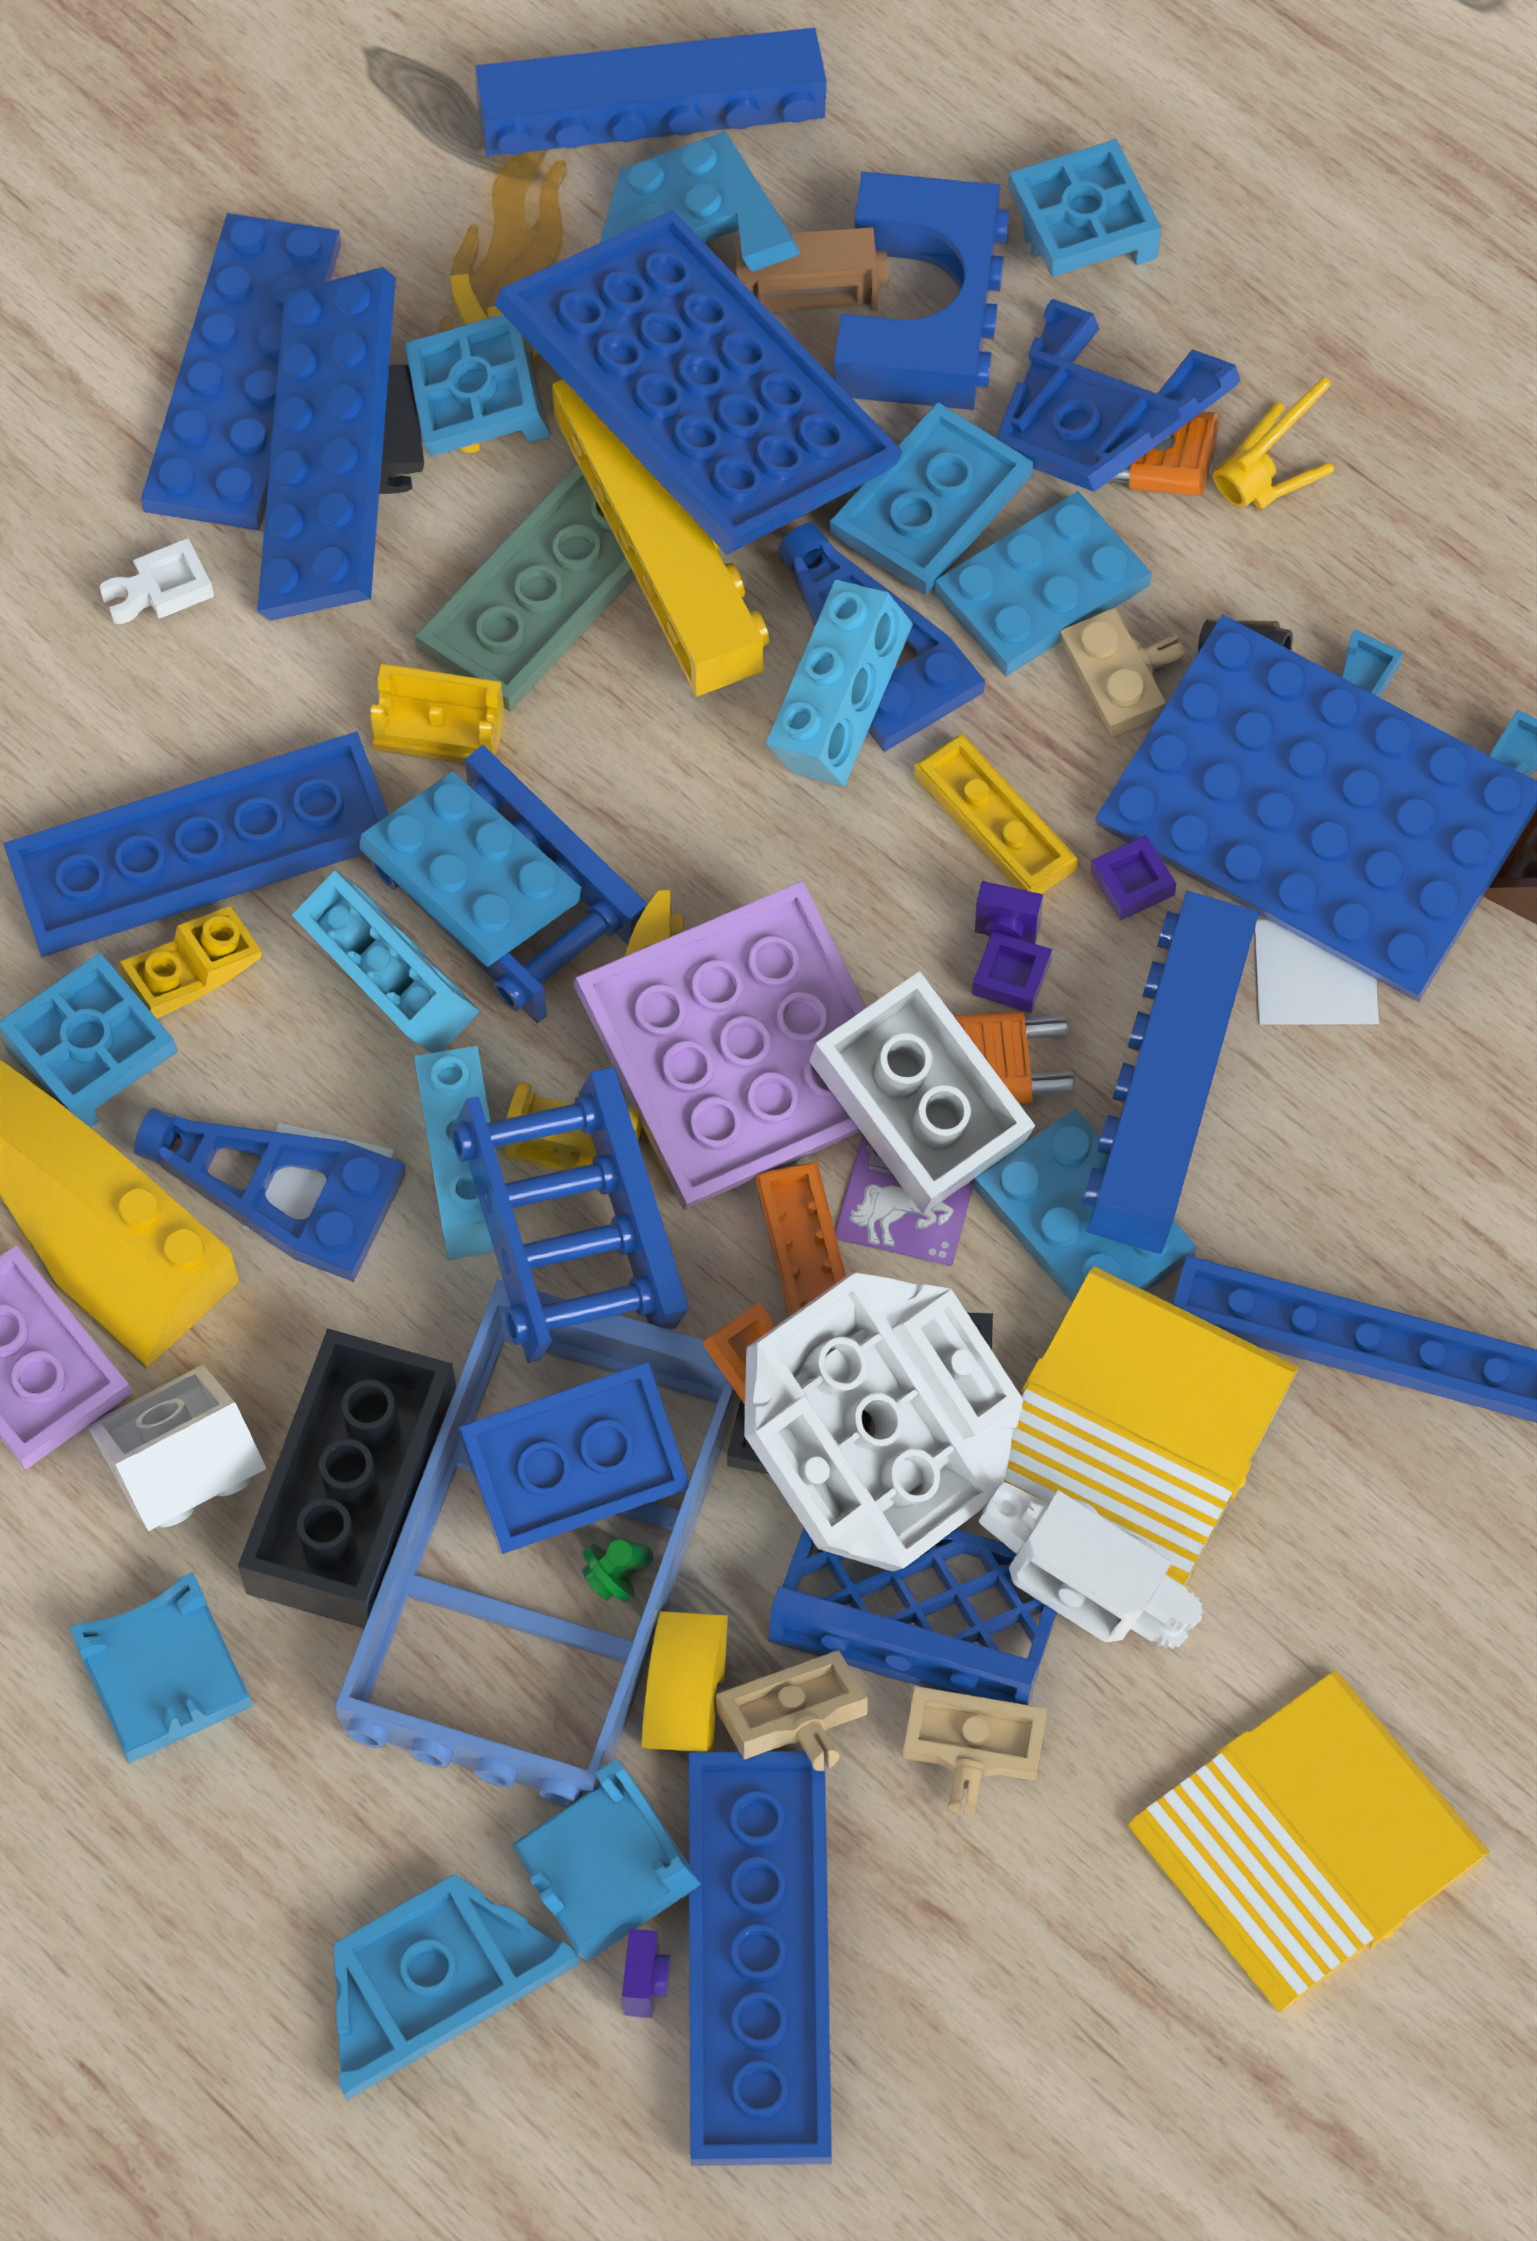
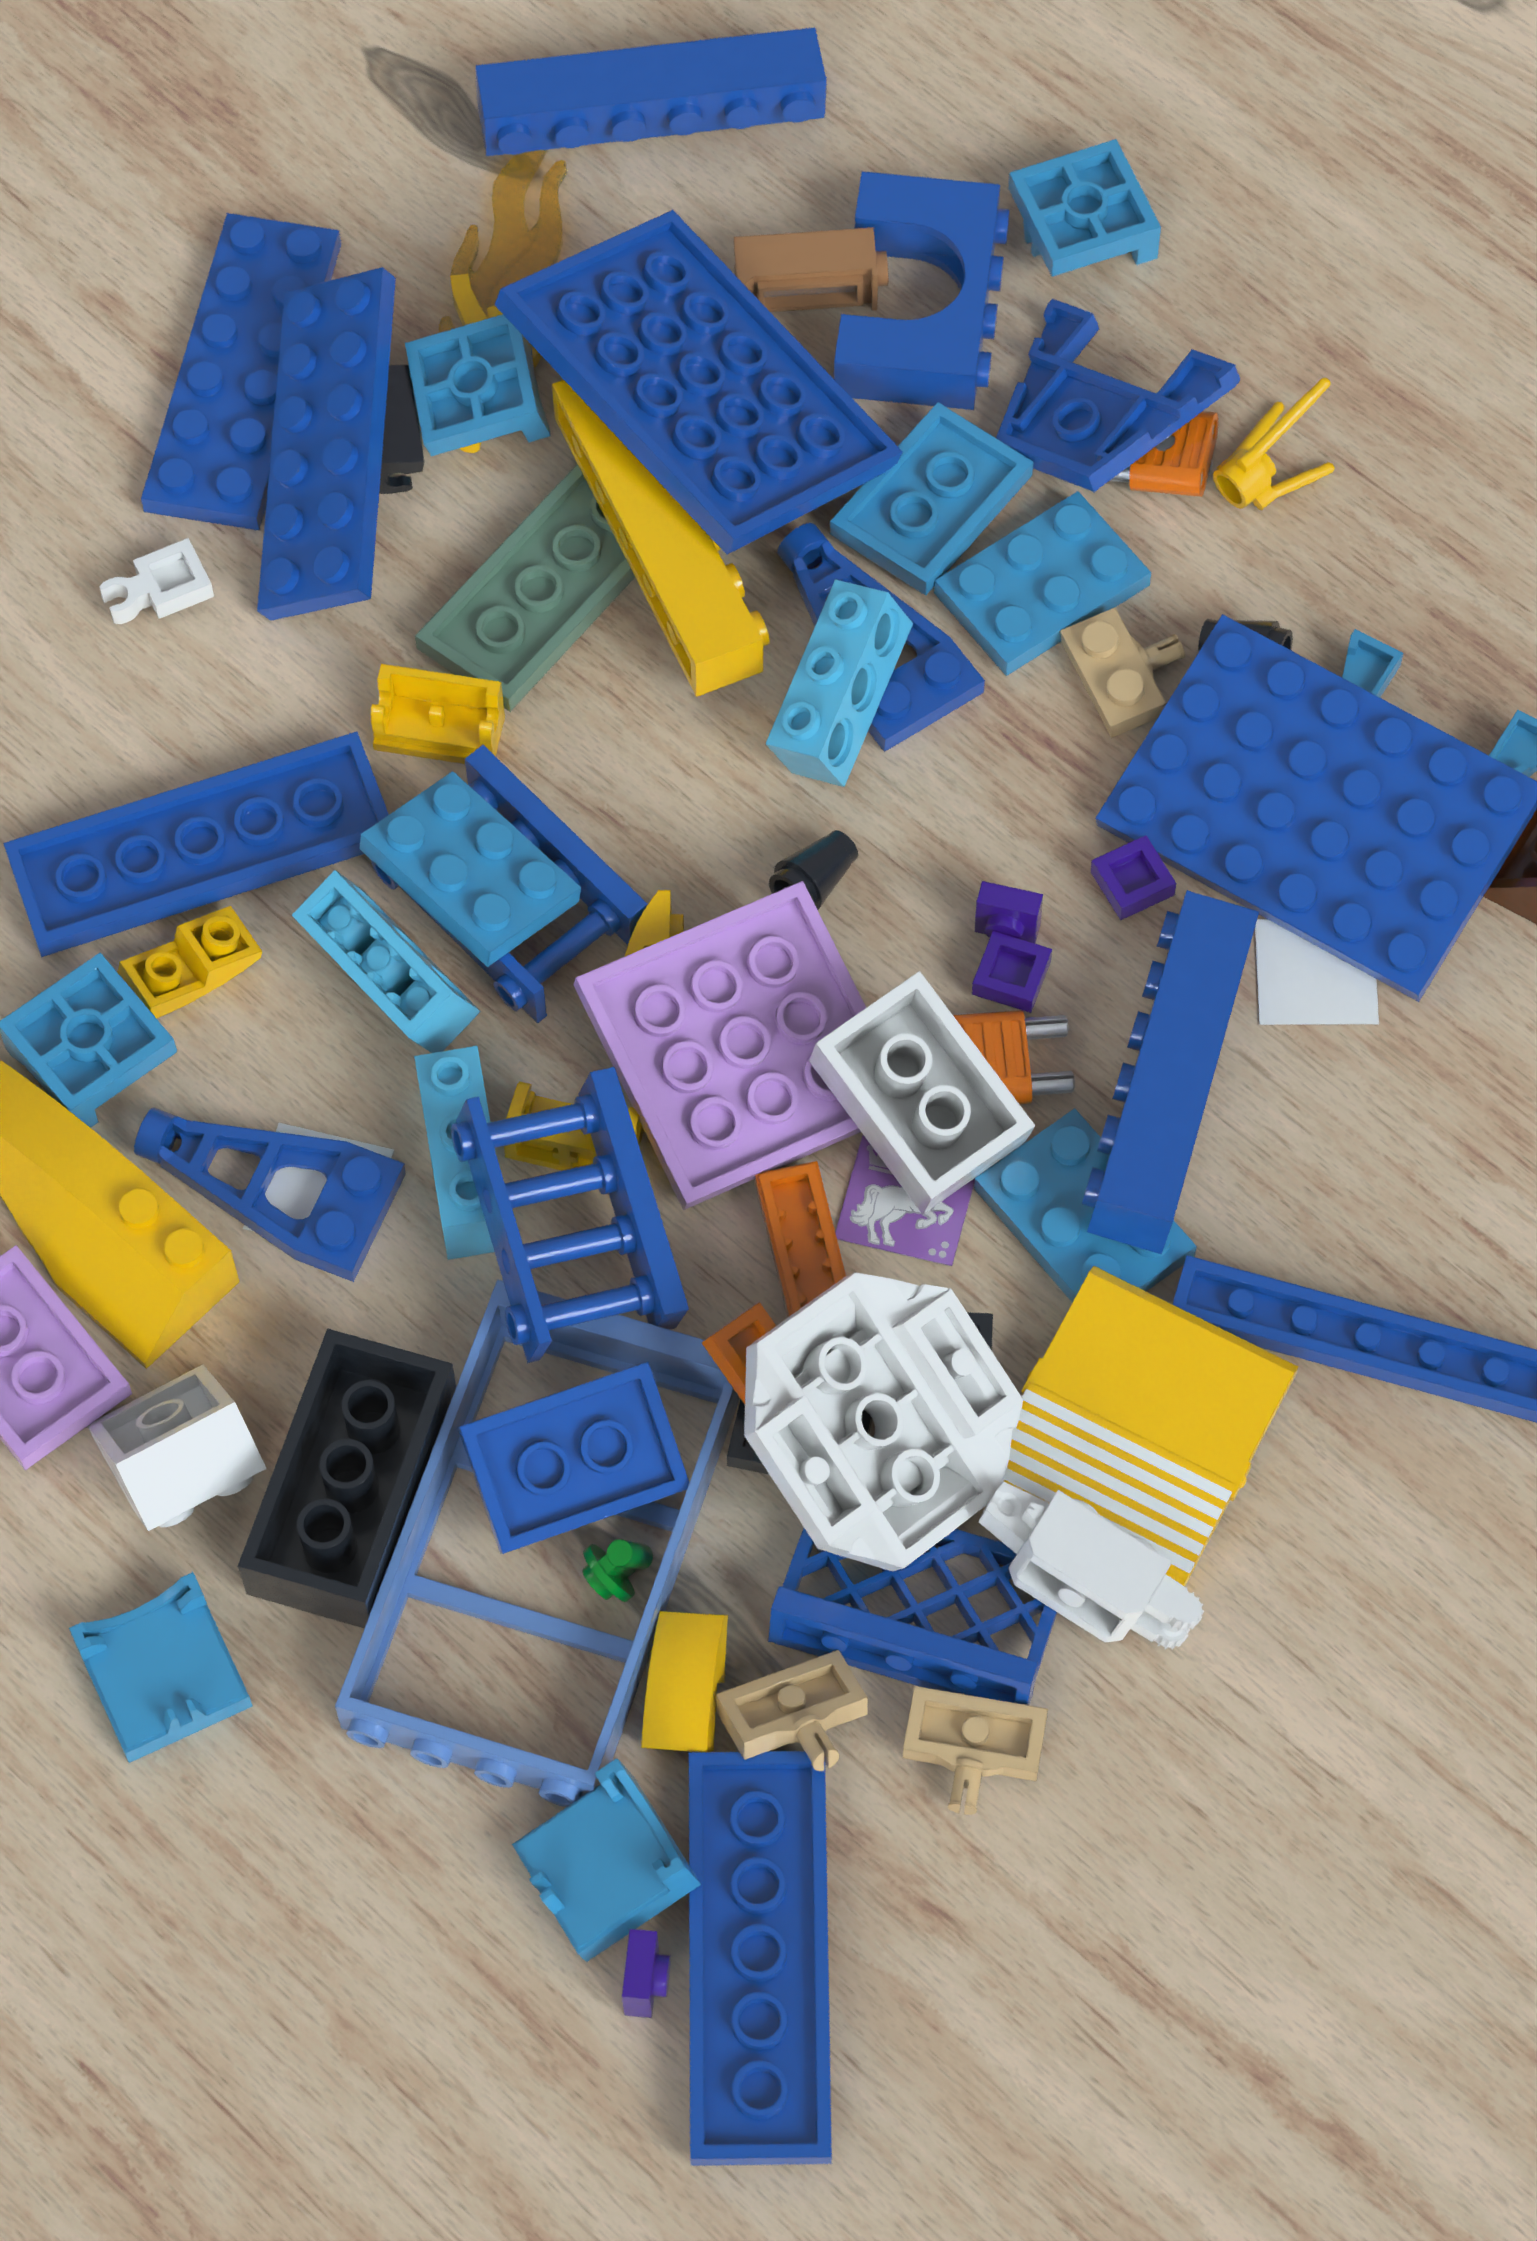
dark azure wing [334,1874,580,2100] -> none
dark azure wing [600,131,800,272] -> none
yellow tile [914,733,1078,894] -> none
yellow piece [1127,1670,1490,2013] -> none
none -> black cone [769,830,858,910]

